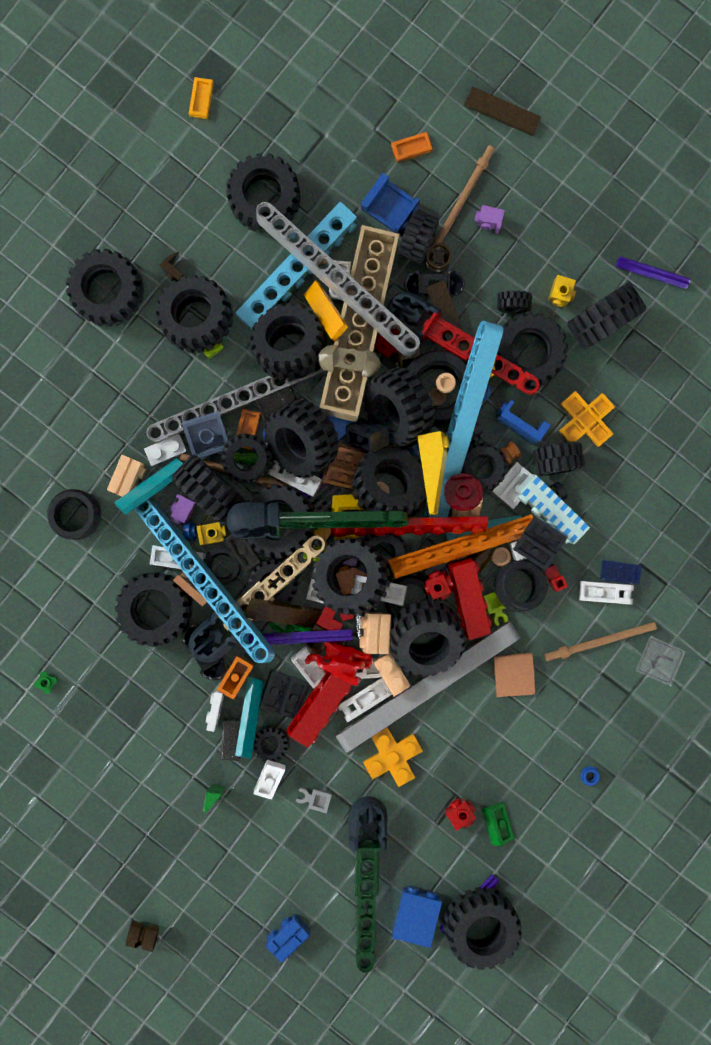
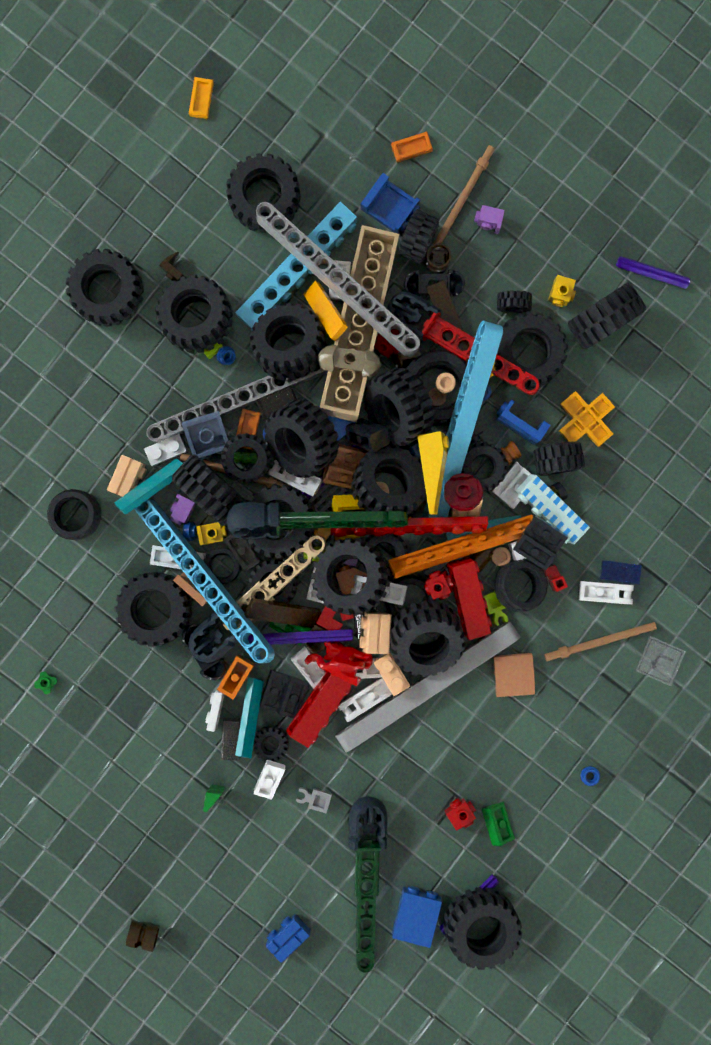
light orange plate [363,726,423,787] -> none
dark brown tile [464,86,541,136] -> none
none -> blue plate [217,346,236,365]

